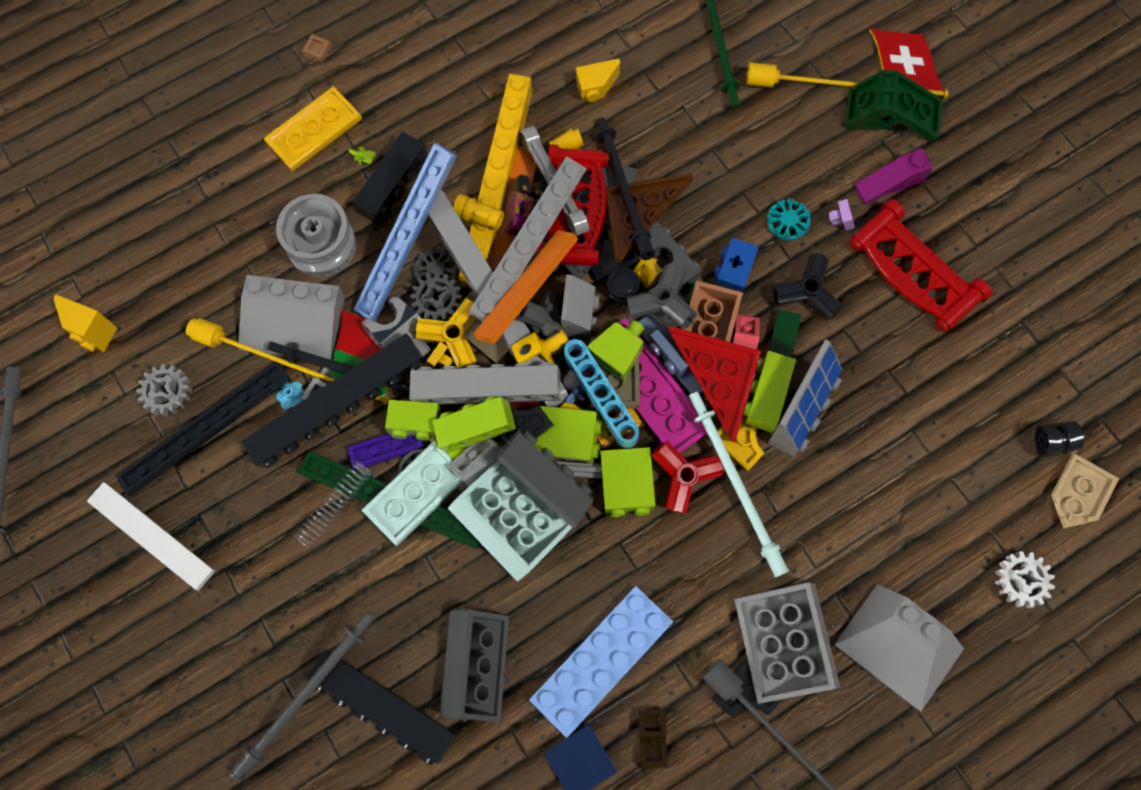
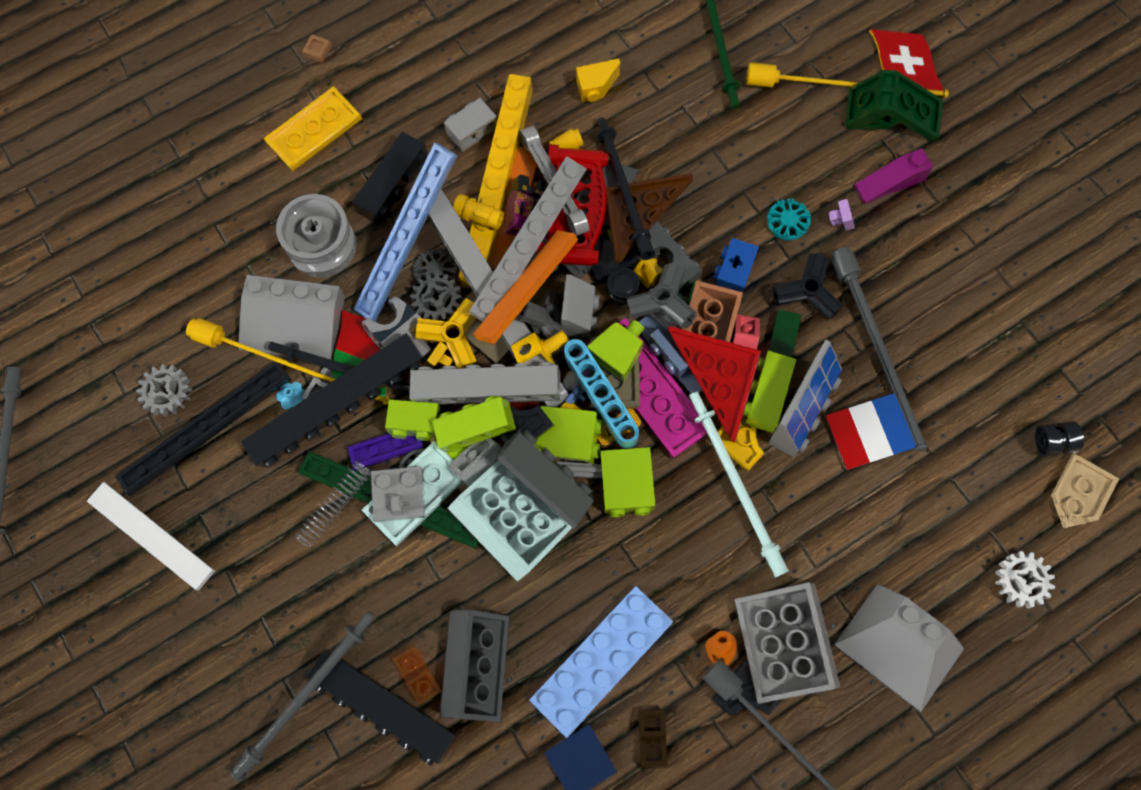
yellow slope [53,295,117,352] -> none
lime plant [349,146,376,164] -> none
red piece [651,440,723,514] -> none
red piece [849,199,993,332] -> none
none -> light grey hinge [371,467,425,522]
none -> clear orange slope [392,644,442,706]
none -> light grey brick [444,98,497,152]
none -> orange piece [705,631,737,666]
none -> flag [825,247,928,471]

